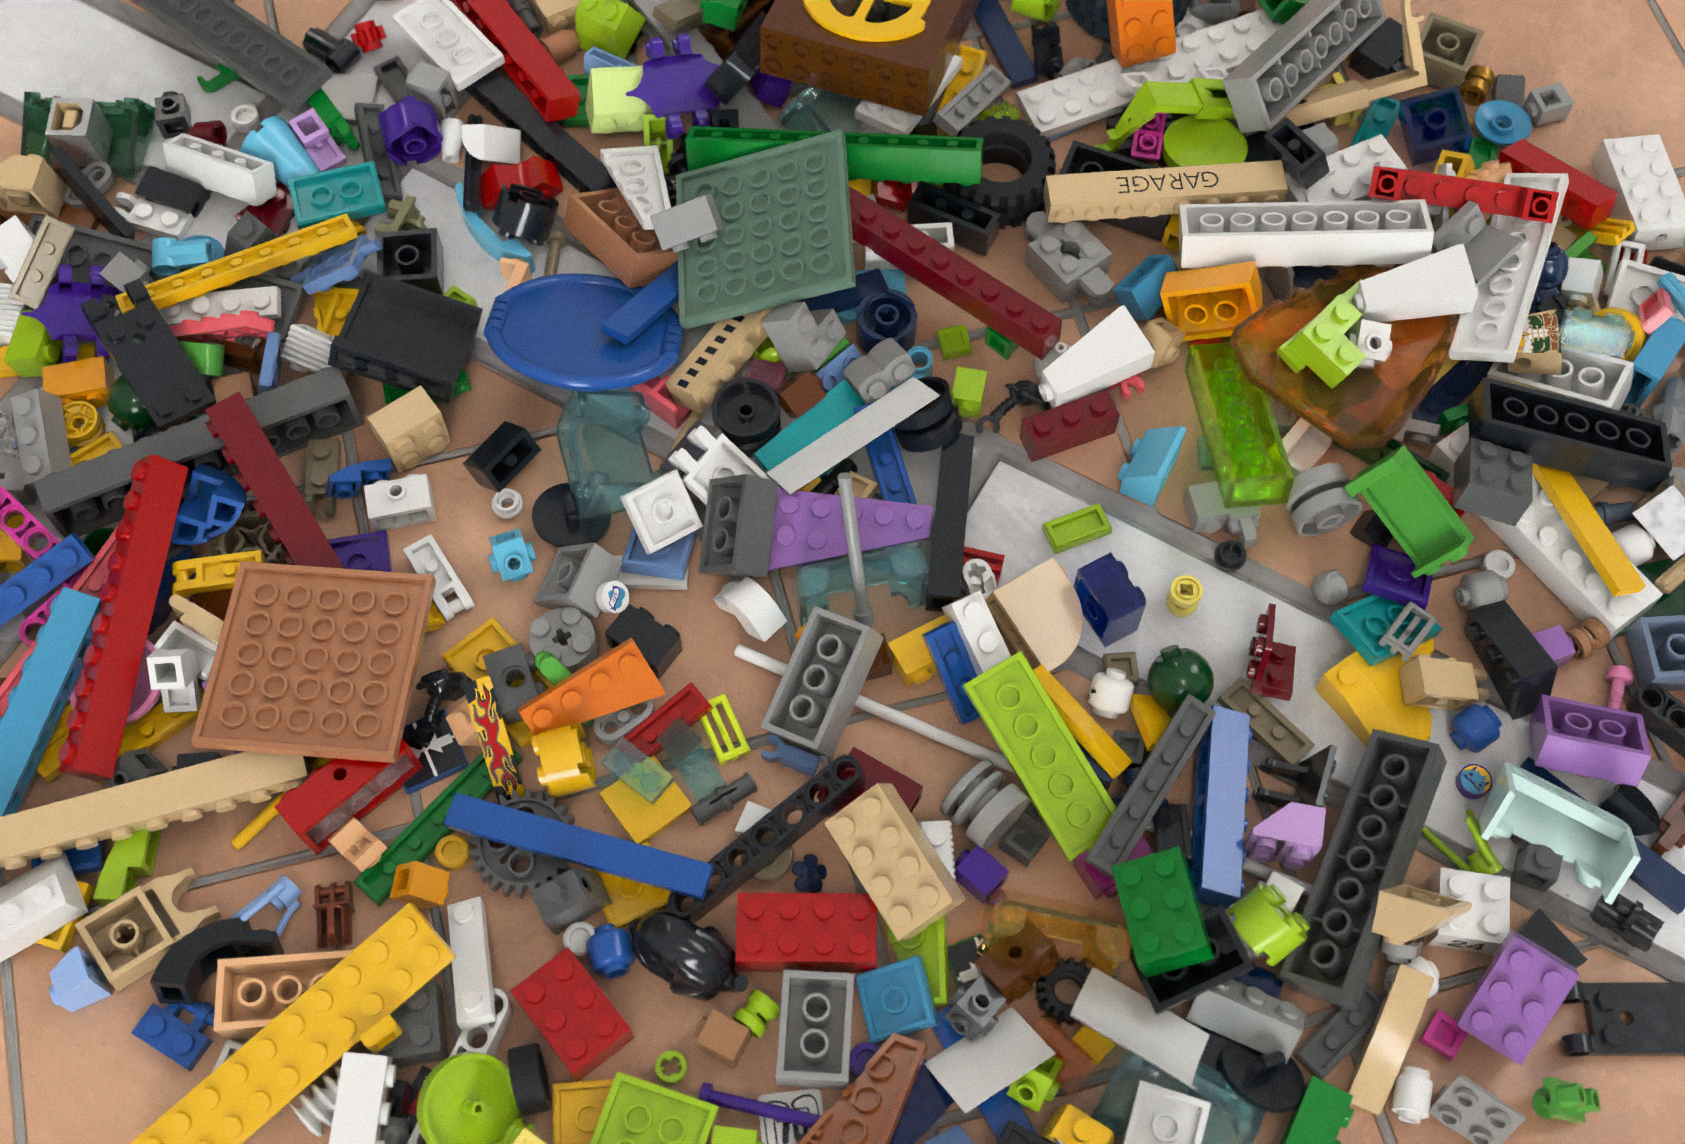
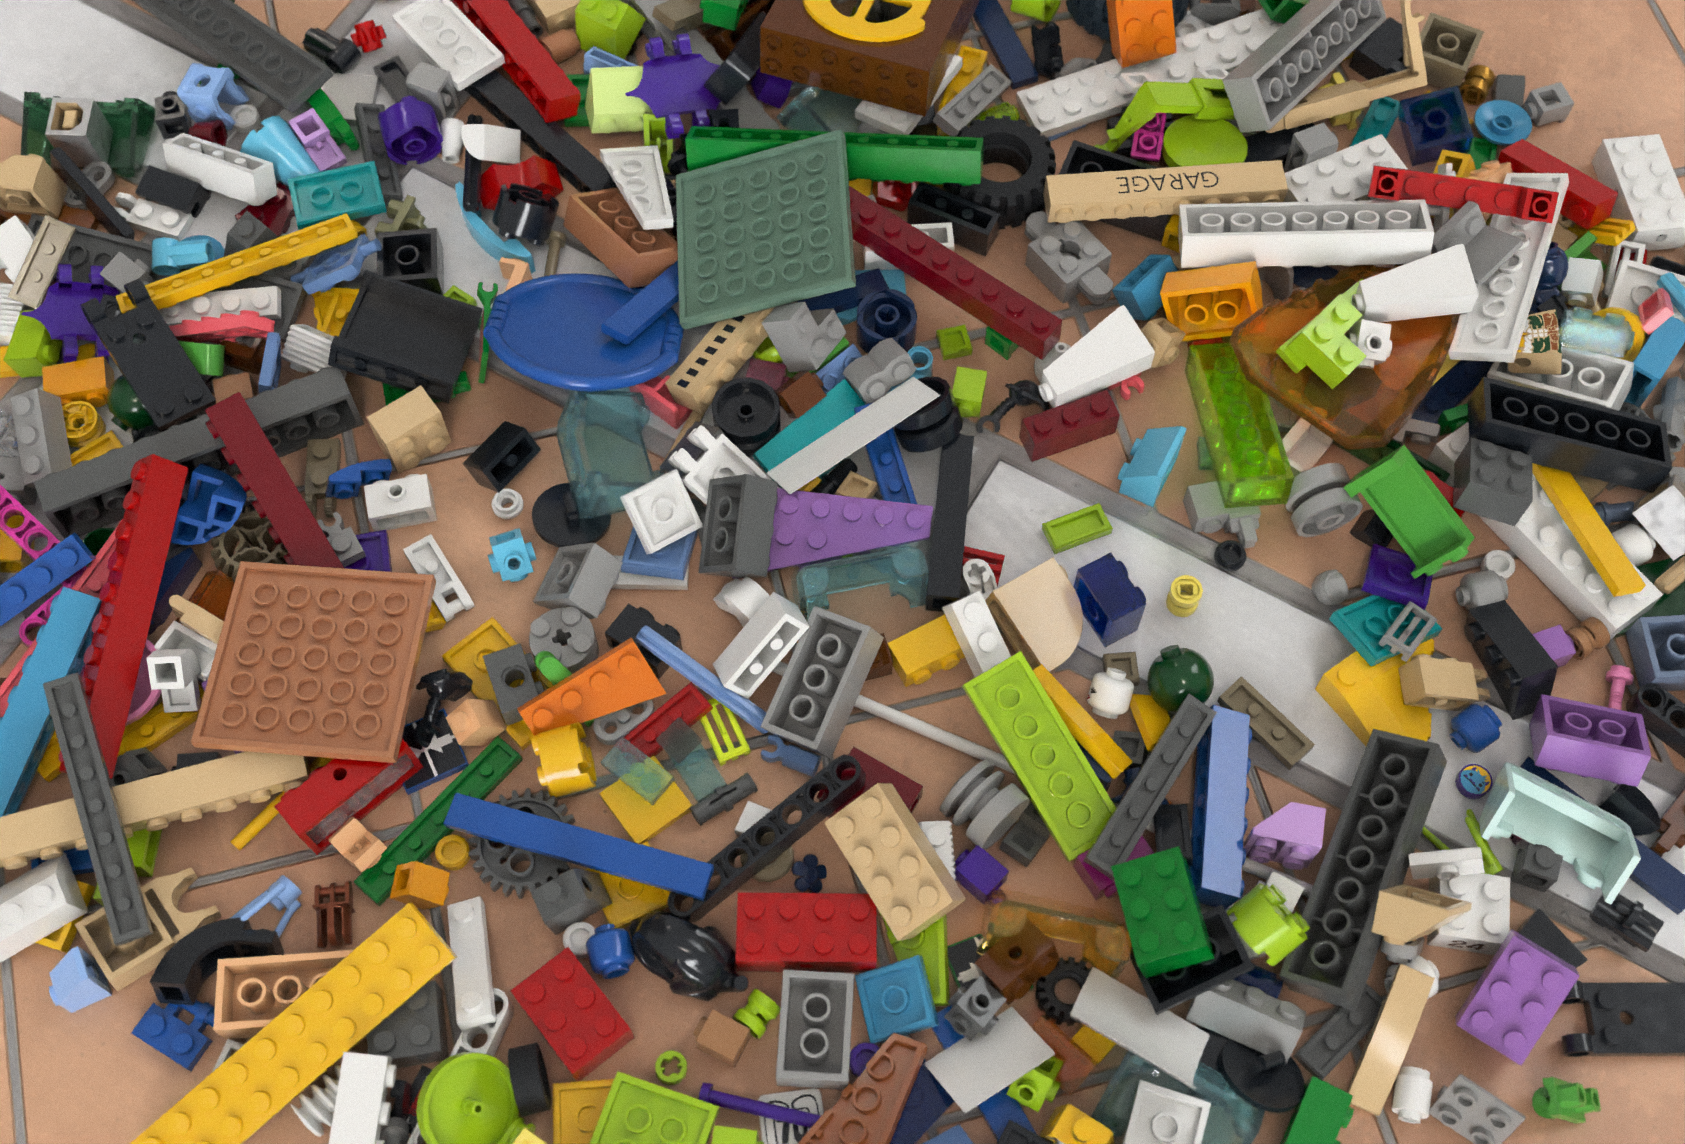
yellow plate [172,550,265,598] -> none
yellow tile [359,1014,403,1055] -> none
sticker [463,676,525,805] -> none
white tile [596,581,629,614] -> none
light grey brick [650,194,724,253] -> none
light grey bar [837,473,874,627] -> none
blue plate [922,621,980,725] -> none
dark red bracket [1246,603,1296,701] -> none
black plate [1252,744,1337,808] -> none
black brick [1264,117,1330,190] -> none
dark pink tile [1419,1009,1468,1061] -> none
none -> dark grey plate [43,673,153,946]
none -> light blue piece [177,63,249,130]
none -> light grey plate [318,512,366,567]
none -> green flag [477,282,498,383]
none -> medium blue axle [635,626,768,734]
none -> white brick [713,592,810,699]
none -> white plate [1408,847,1485,880]

